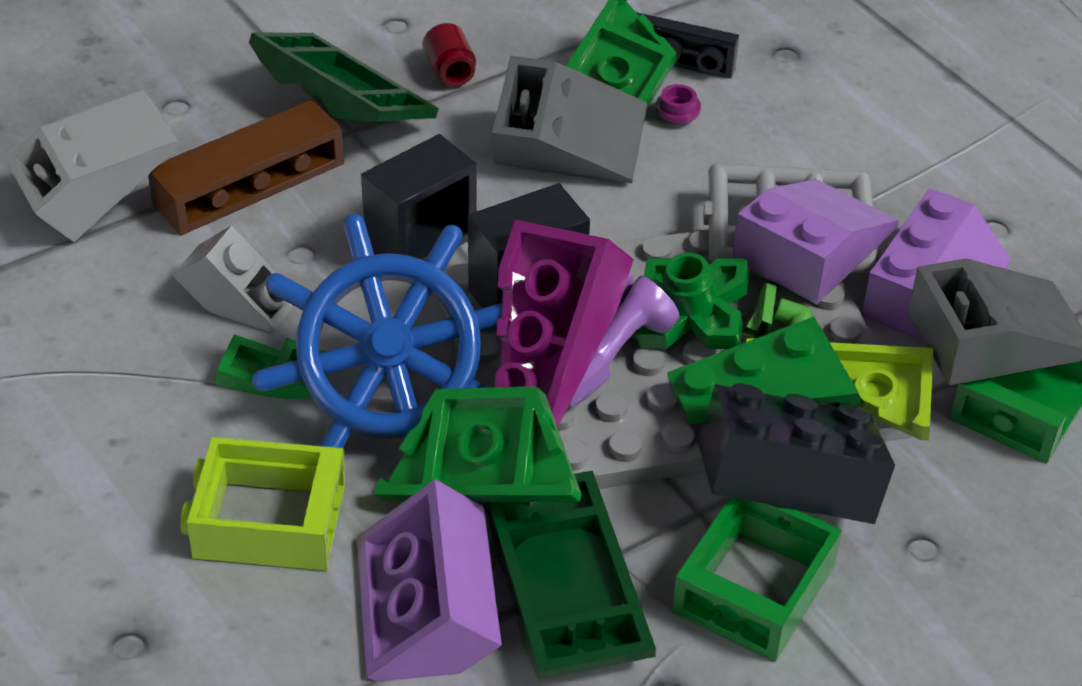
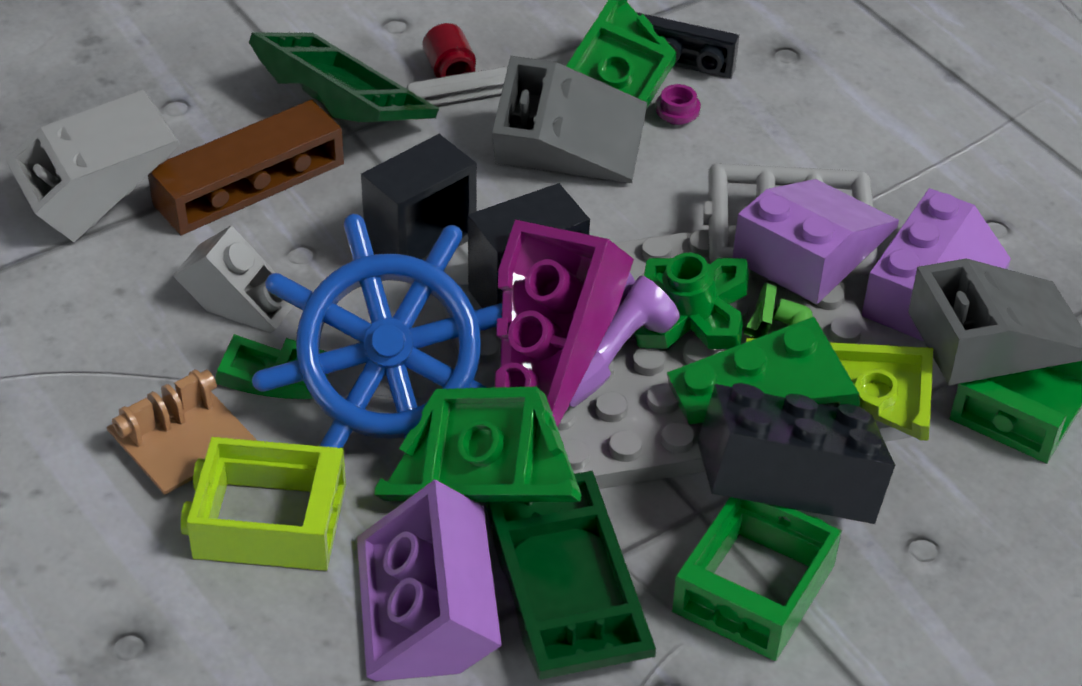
none -> medium nougat hinge [107,369,257,495]
none -> light grey axle [407,66,508,106]

